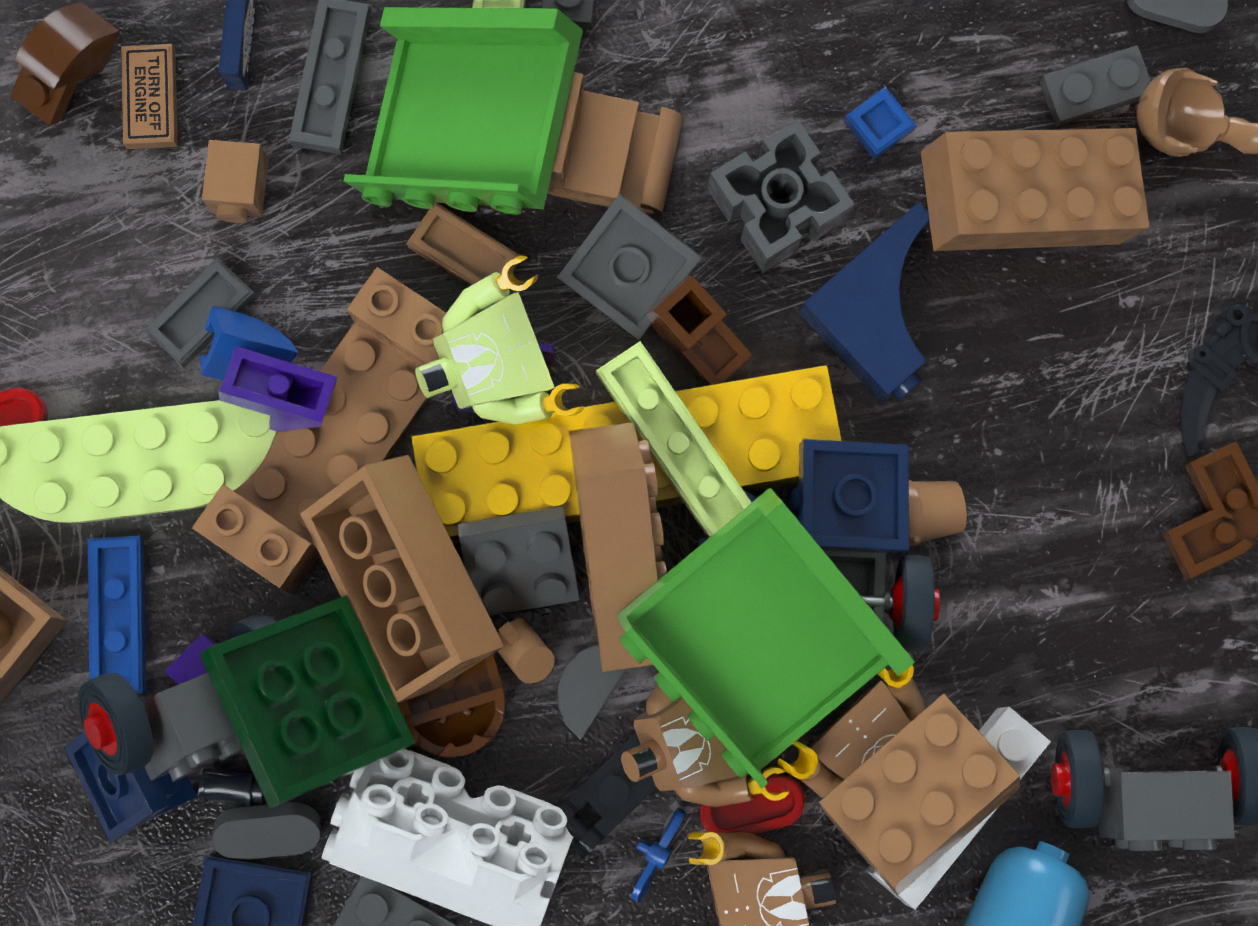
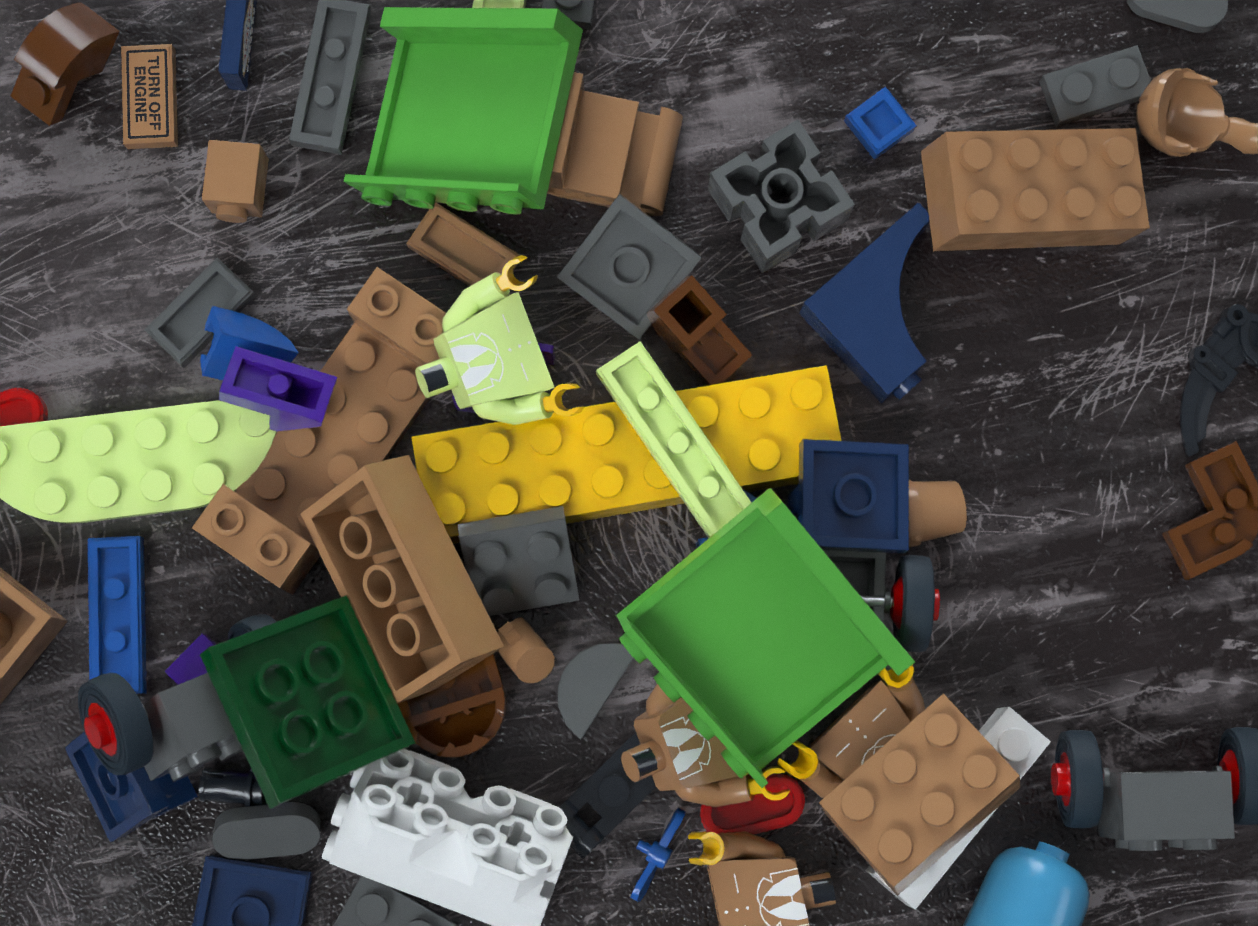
medium nougat brick [569,422,667,672] -> none

